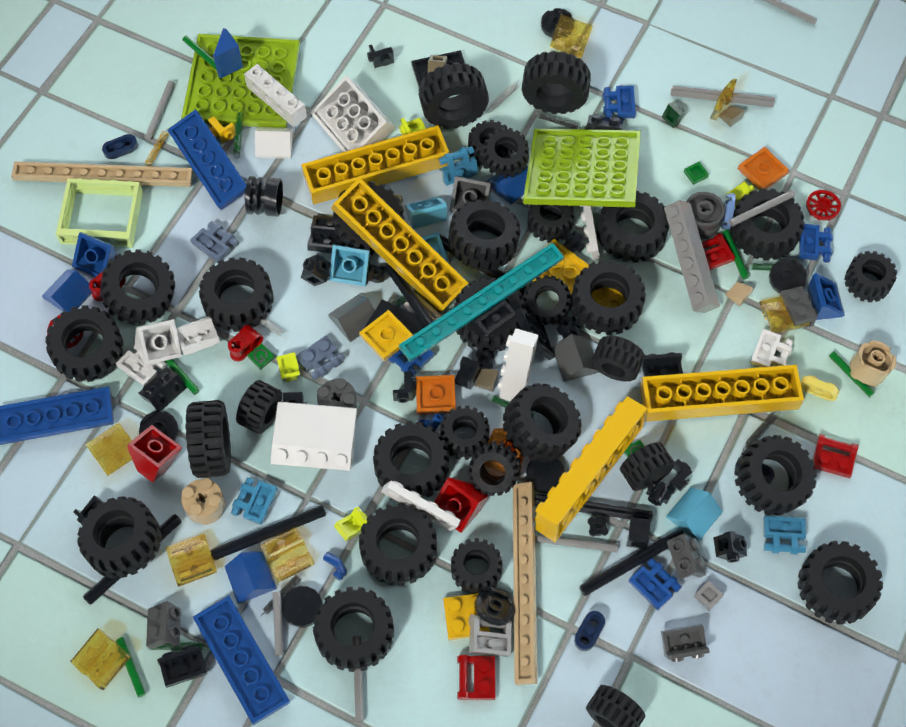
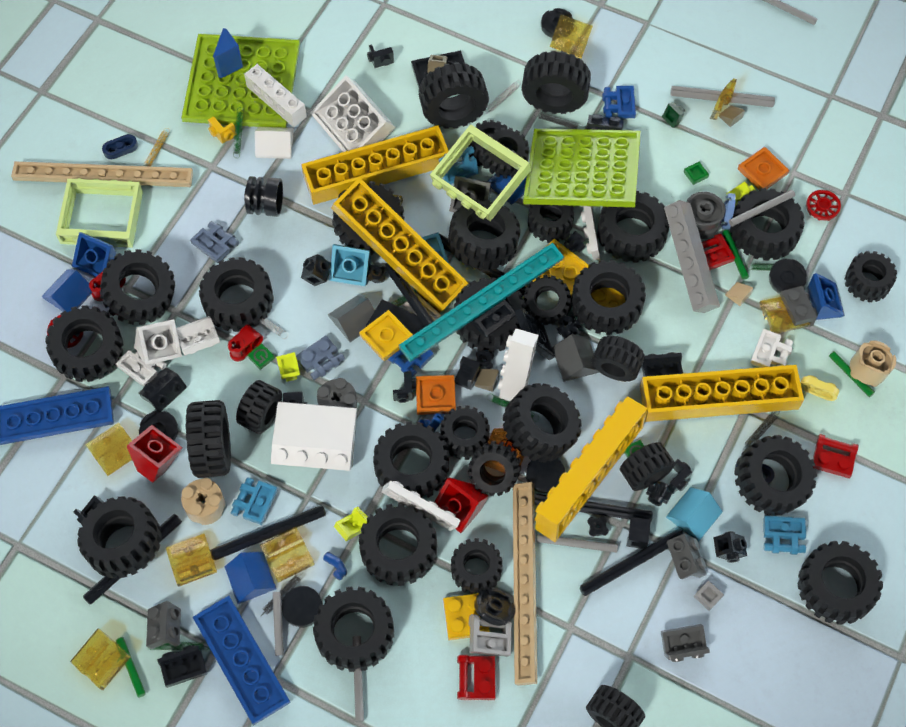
light grey bar [144,81,175,141] -> none
green bar [164,359,200,395] -> none
blue plate [167,109,246,210] -> none
green bar [182,35,217,70] -> none
black slope [307,215,346,253] -> none
neon yellow bracket [399,118,426,135] -> none
medium azure slope [405,196,447,229] -> none
dark blue plate [574,611,605,651] -> none
blue plate [628,558,682,611] -> none
blue plate [798,224,833,263] -> none
none -> yellowish green window [430,124,531,221]

